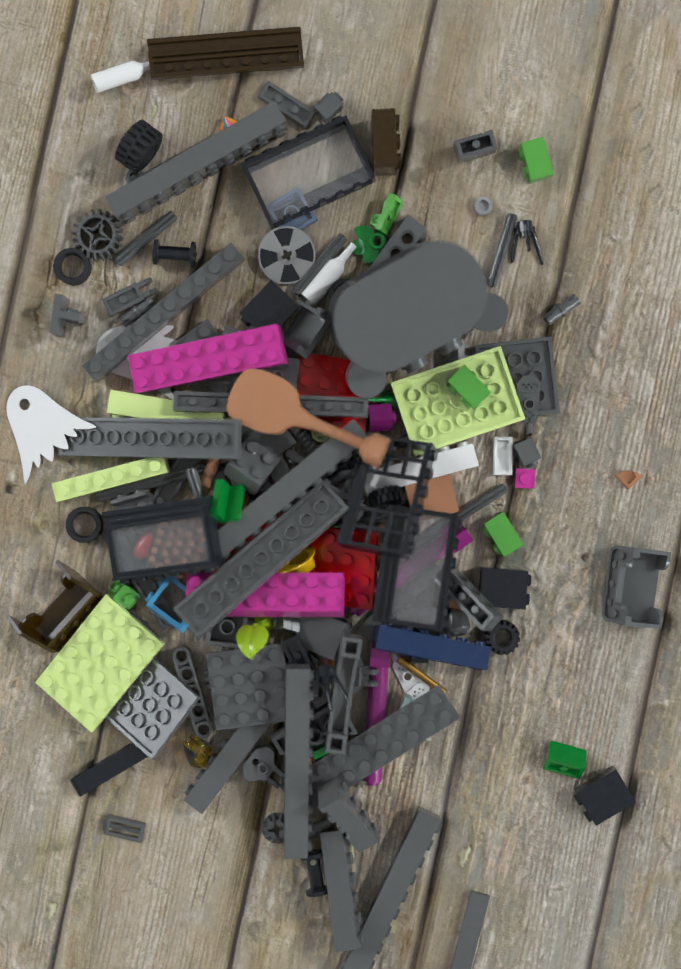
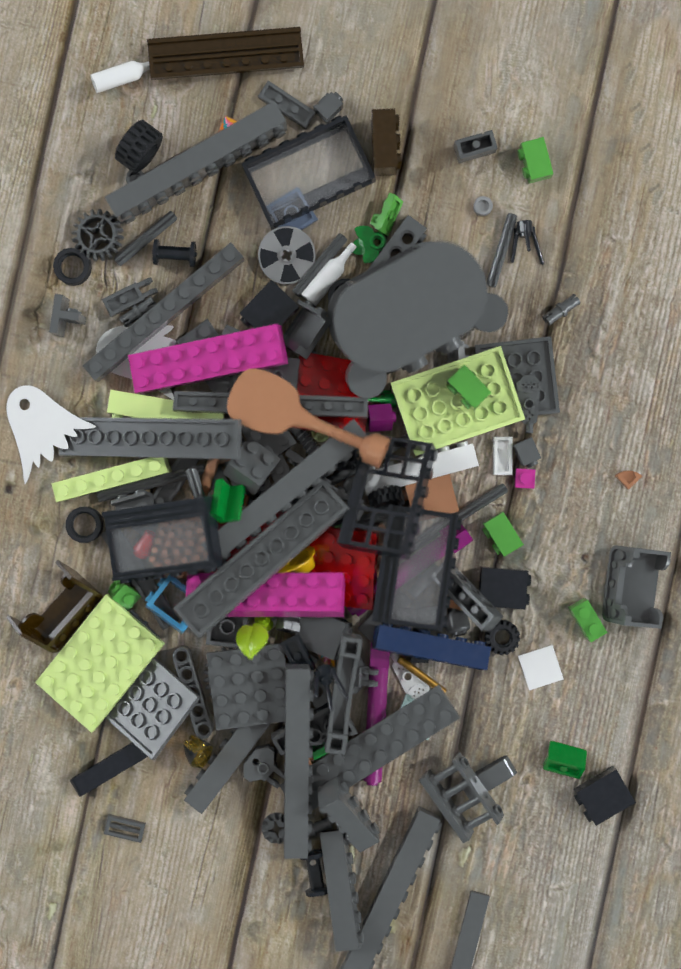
none -> dark grey fence [419,752,504,843]
none -> dark grey beam [460,755,517,800]
none -> white sticker [518,645,563,690]
none -> bright green brick [568,598,608,642]

